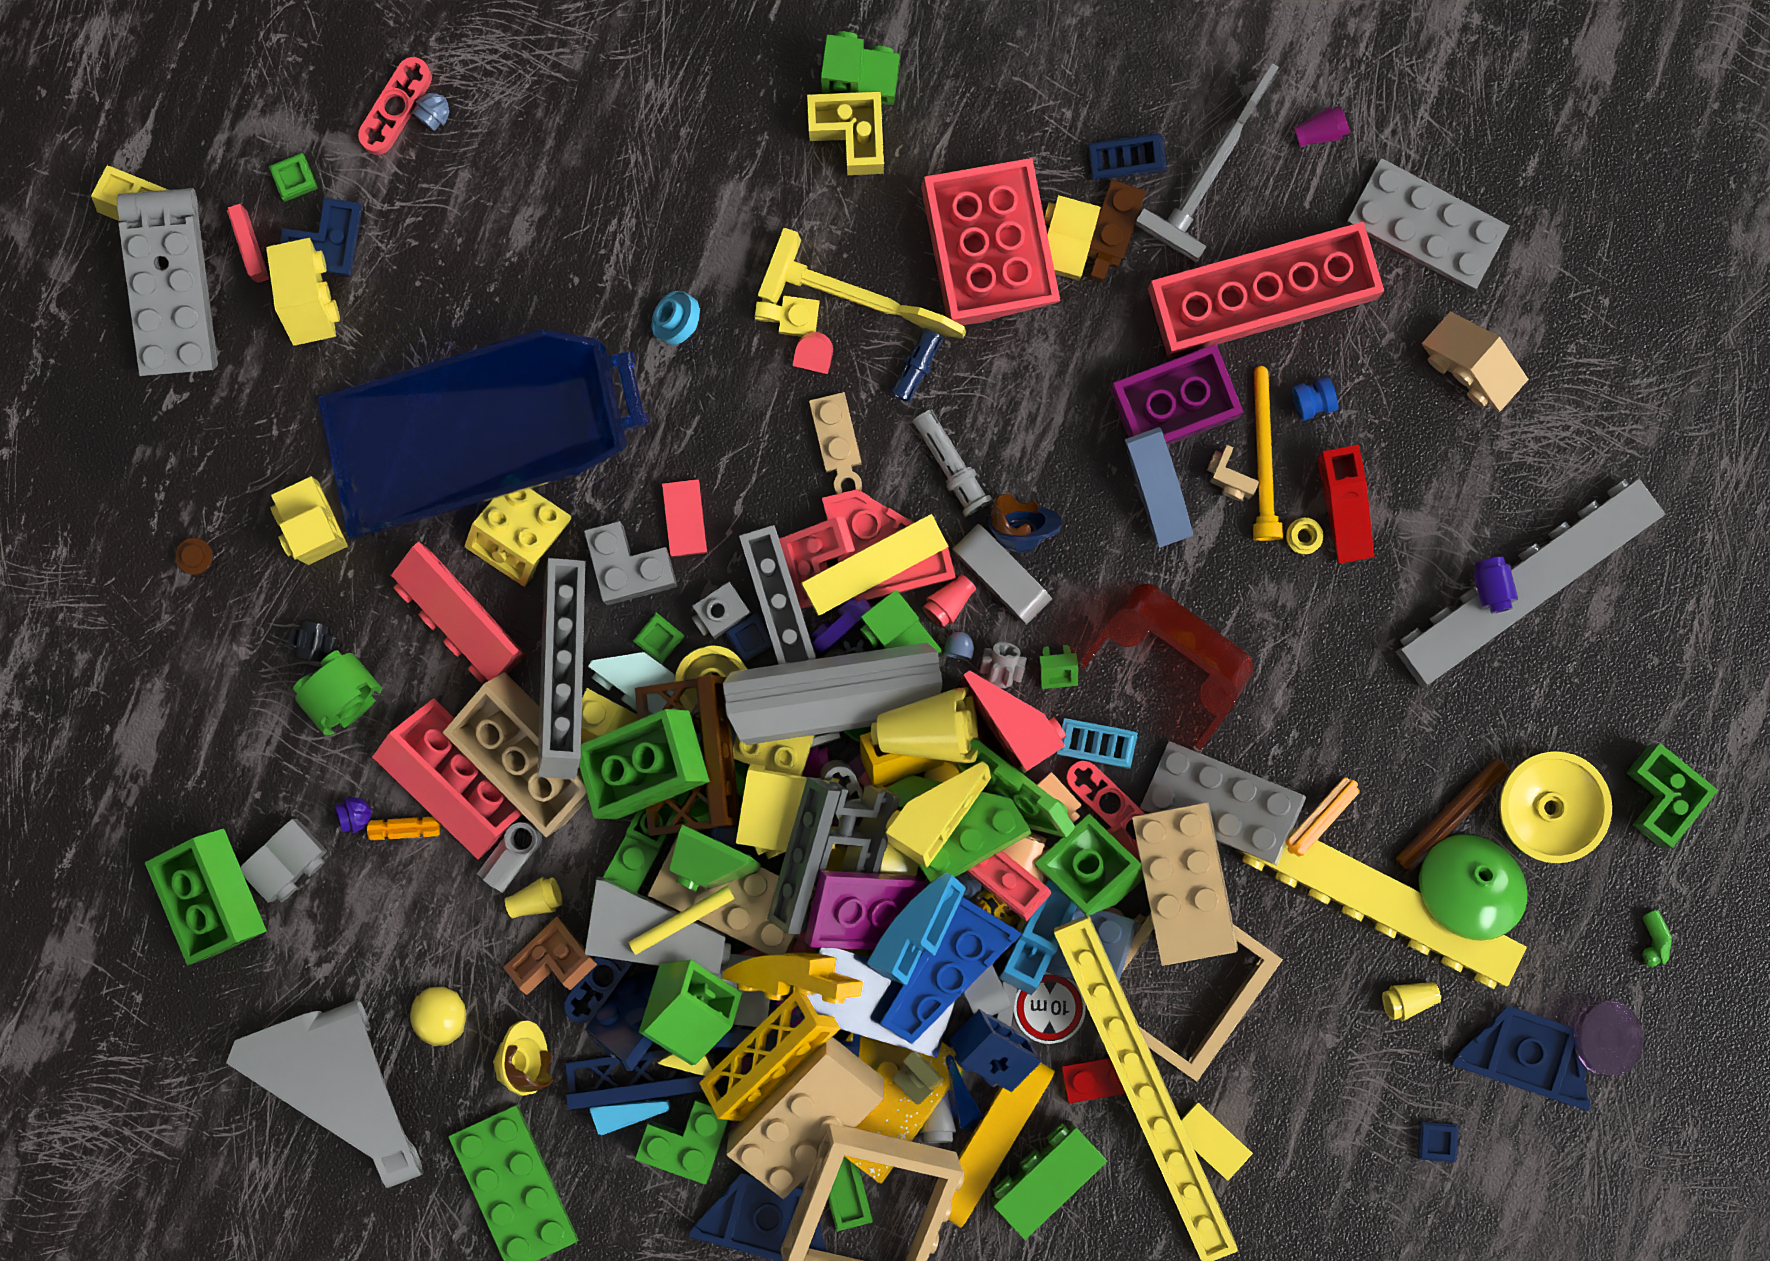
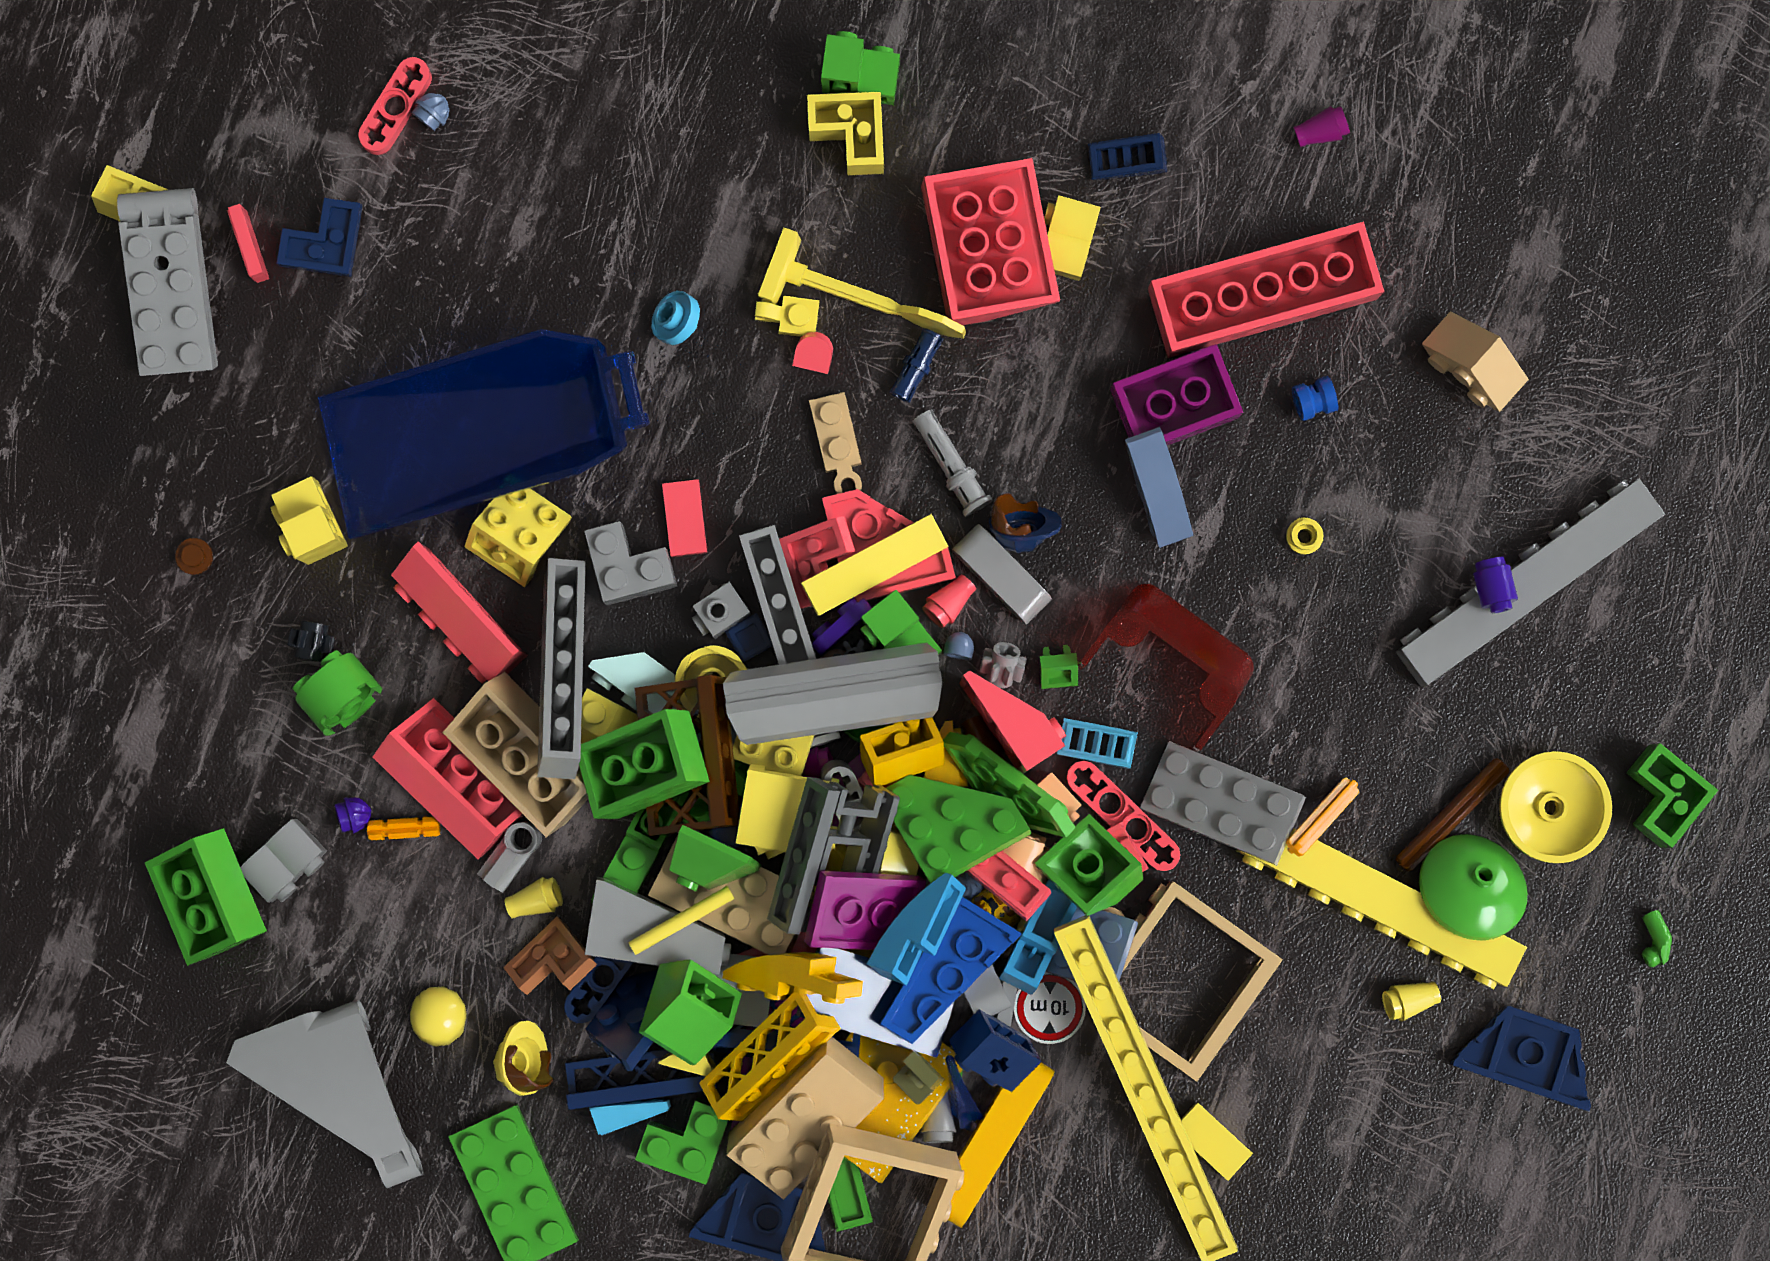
light yellow brick [266,238,340,346] -> none
bright green tile [269,153,318,202] -> none
bright green tile [633,613,685,665] -> none
light yellow cone [871,687,978,763] -> none
light yellow slope [886,762,991,868] -> none
bright green brick [991,1122,1108,1240] -> none
red plate [1061,1057,1126,1104] -> none
reddish brown hinge [1087,179,1146,283] -> none
tan brick [1132,802,1238,966] -> none
light grey piece [1135,64,1279,263] -> none
tan bracket [1207,445,1259,501] -> none
yellow piece [1253,366,1283,541] -> none
red slope [1317,445,1375,564] -> none
light grey plate [1346,158,1510,292] -> none
dark blue tile [1417,1121,1459,1162] -> none
clear purple tile [1574,1001,1643,1076] -> none

